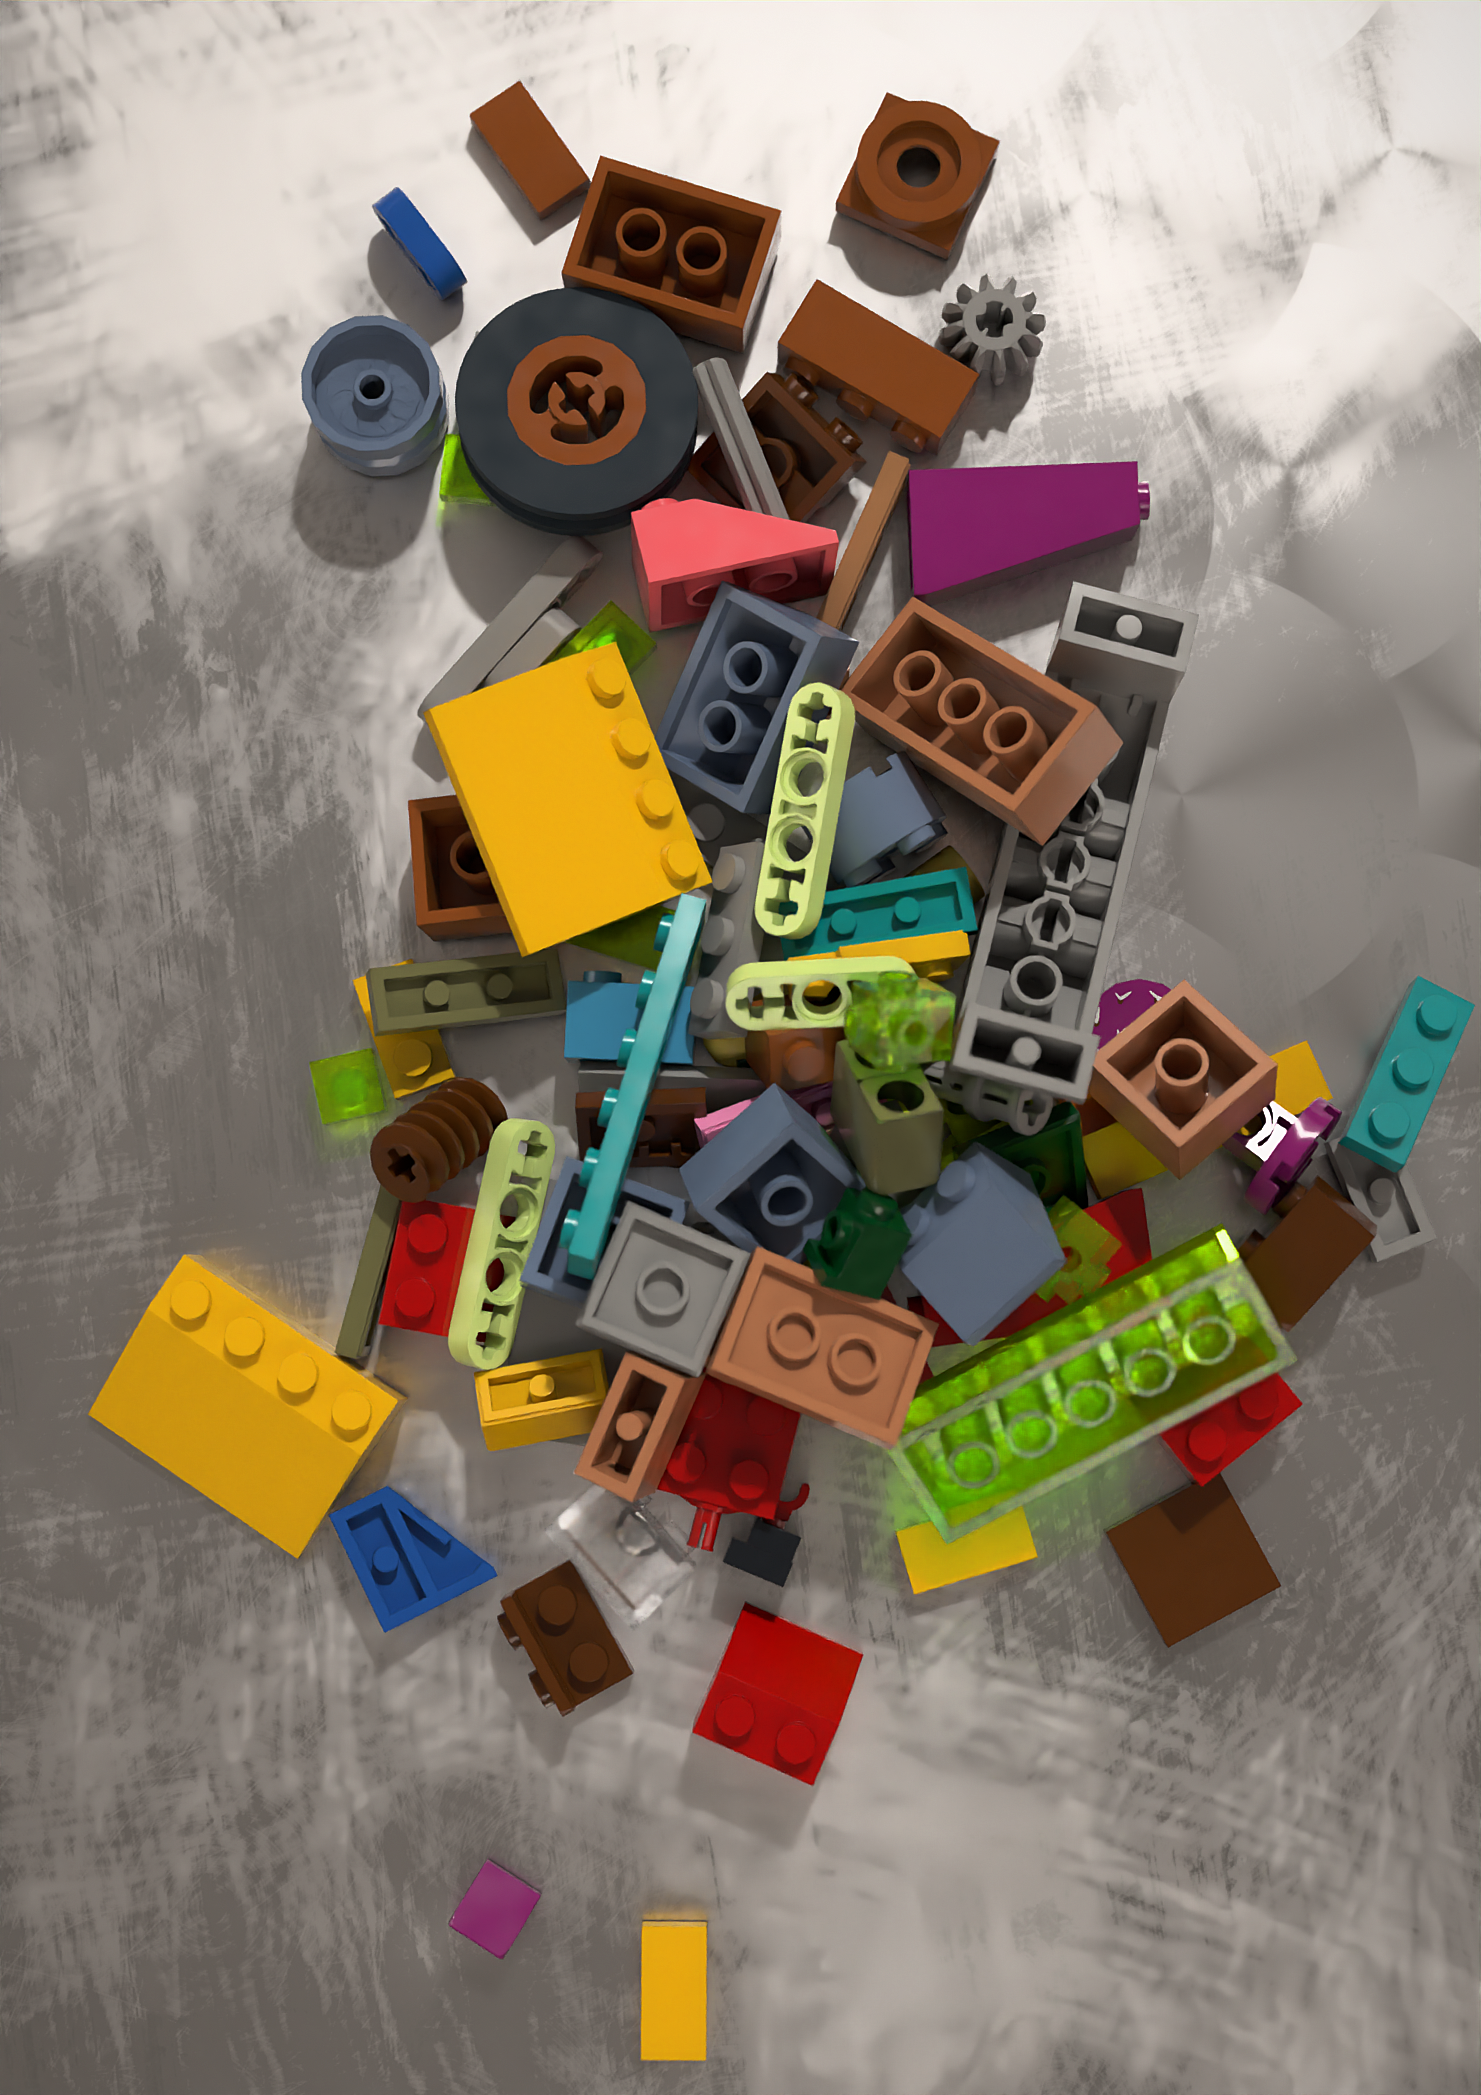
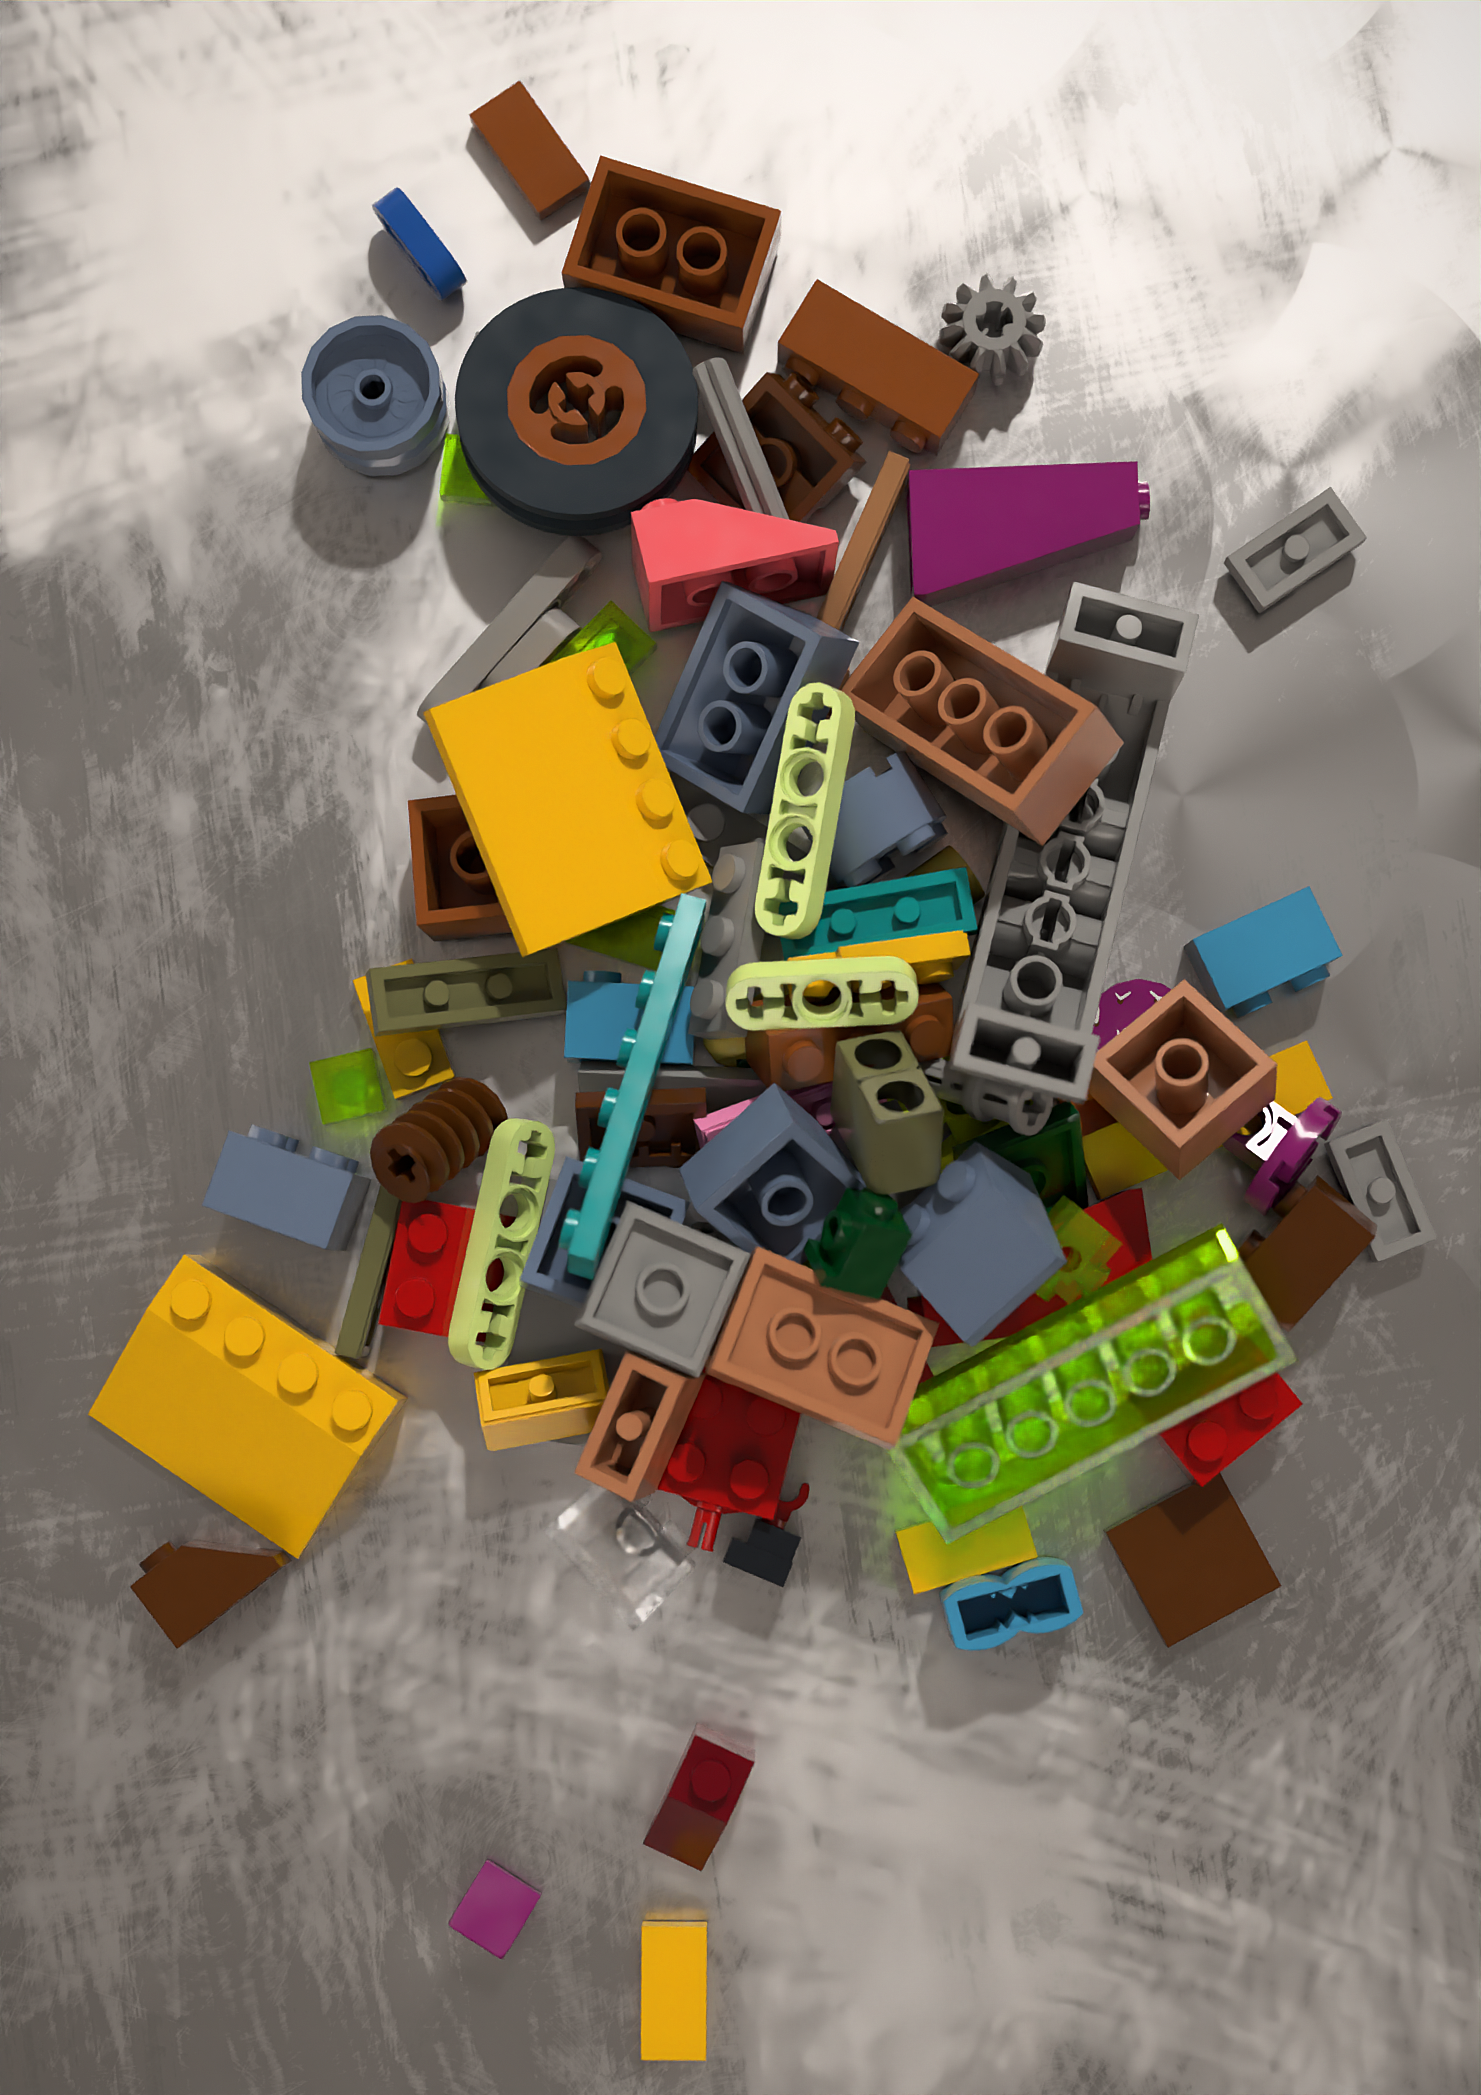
blue wing [329,1486,498,1633] -> none
reddish brown bracket [497,1557,635,1717] -> none
red slope [692,1601,863,1786] -> none
dark orange piece [835,92,1000,260] -> none
clear neon green brick [844,971,955,1073] -> none
teal plate [1338,976,1475,1173] -> none
none -> reddish brown slope [130,1540,292,1649]
none -> sand blue brick [202,1124,371,1251]
none -> dark red slope [643,1723,755,1872]
none -> dark azure brick [939,1557,1084,1651]
none -> dark azure brick [1184,886,1343,1019]
none -> light grey plate [1224,487,1367,614]

